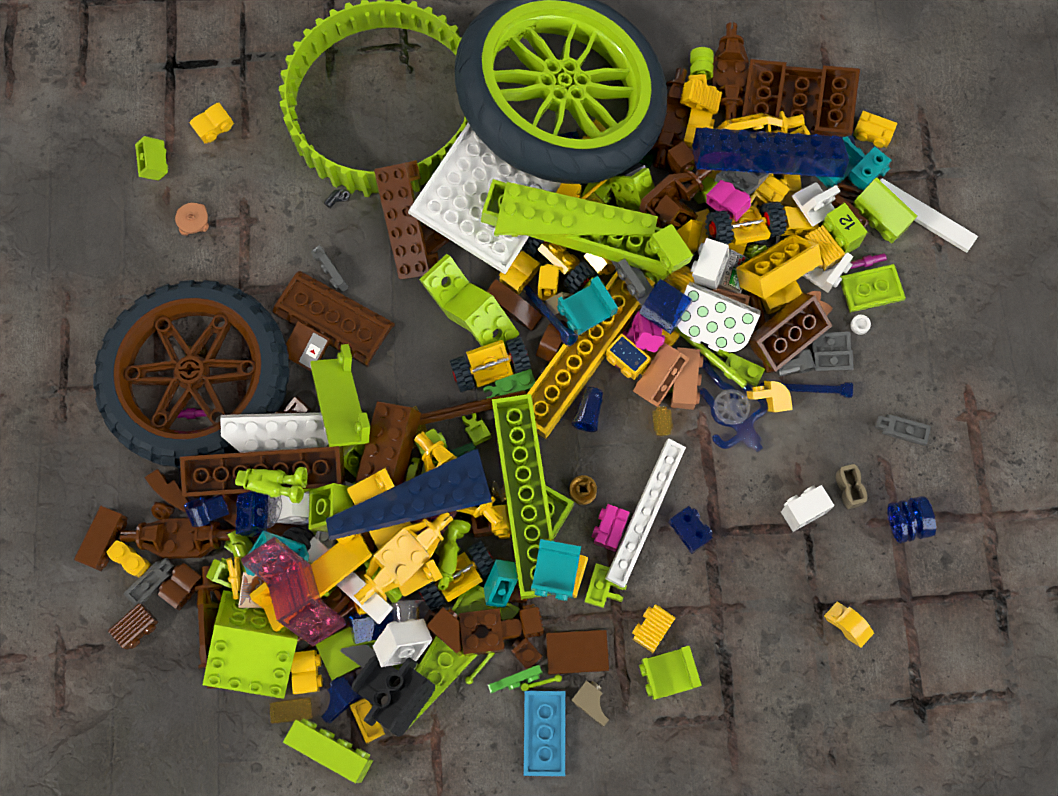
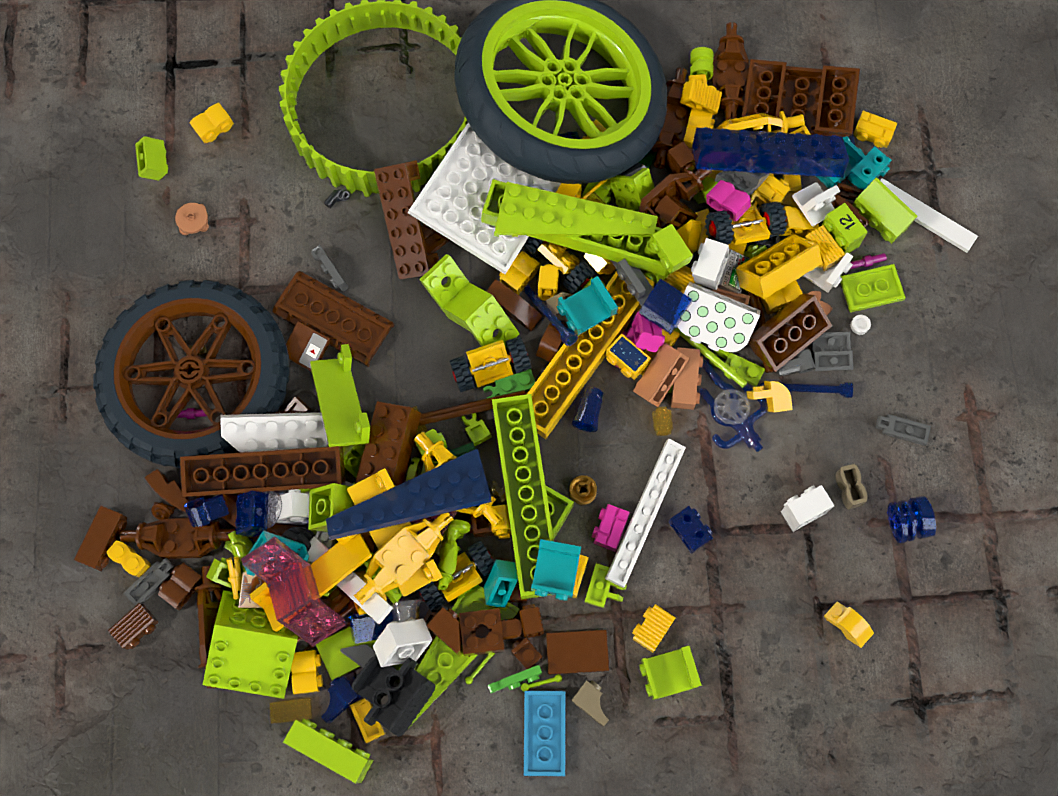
lime piece [235,467,308,503] -> none

